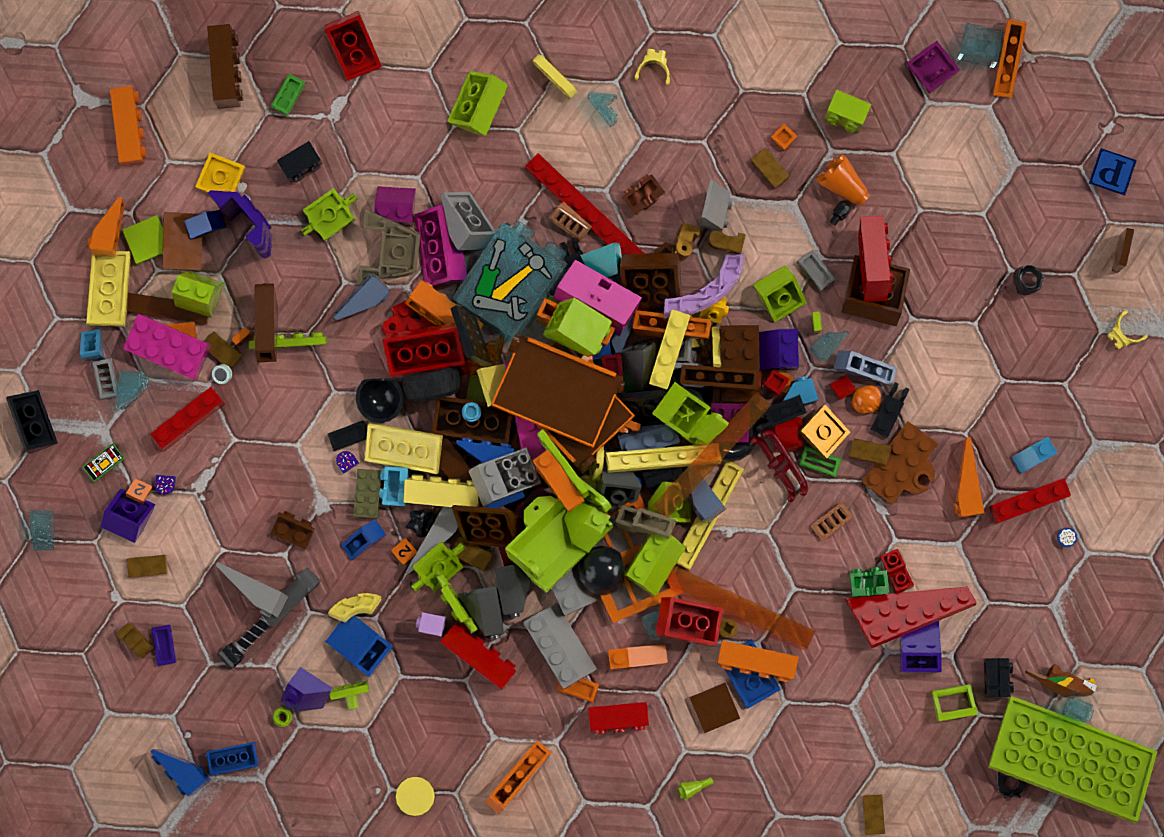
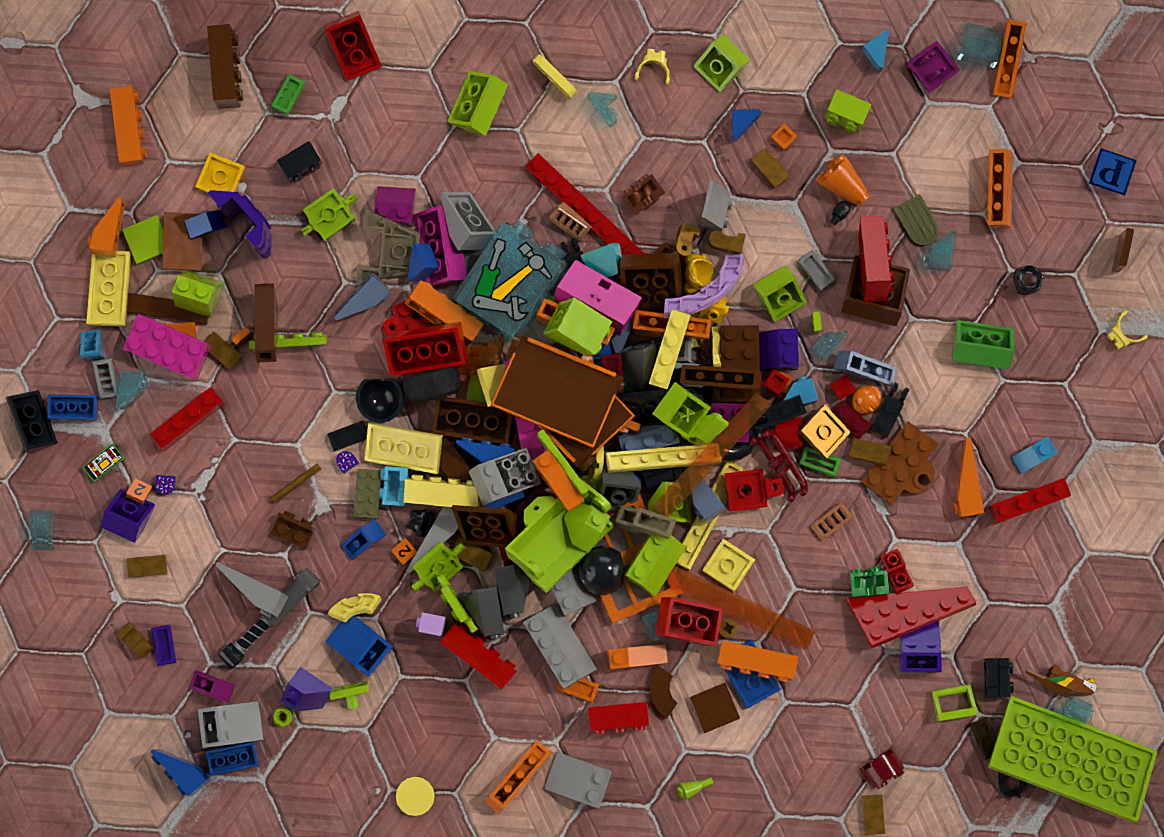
light aqua tile [212,364,232,384] -> none
tile [451,305,492,367] -> none
medium azure plate [462,402,481,422] -> none
tile [1057,528,1077,547] -> none
none -> blue piece [47,394,98,420]
none -> magenta slope [189,670,235,703]
none -> light grey slope [198,701,264,748]
none -> pearl gold bar [271,463,321,503]
none -> blue slope [407,243,439,281]
none -> light grey slope [544,752,612,809]
none -> reddish brown tile [650,665,677,719]
none -> yellow hair [684,254,714,295]
none -> lime slope [693,34,750,92]
none -> light yellow tile [702,539,755,592]
none -> red plate [724,469,784,512]
none -> blue slope [731,109,762,142]
none -> dark red plate [832,400,872,439]
none -> dark red cylinder [859,748,904,790]
none -> dark azure slope [862,30,889,72]
none -> olive window [893,194,939,246]
none -> clear light blue slope [924,230,956,271]
none -> bright green slope [953,320,1014,370]
none -> dark brown tile [969,717,997,760]
none -> orange brick [988,149,1013,229]

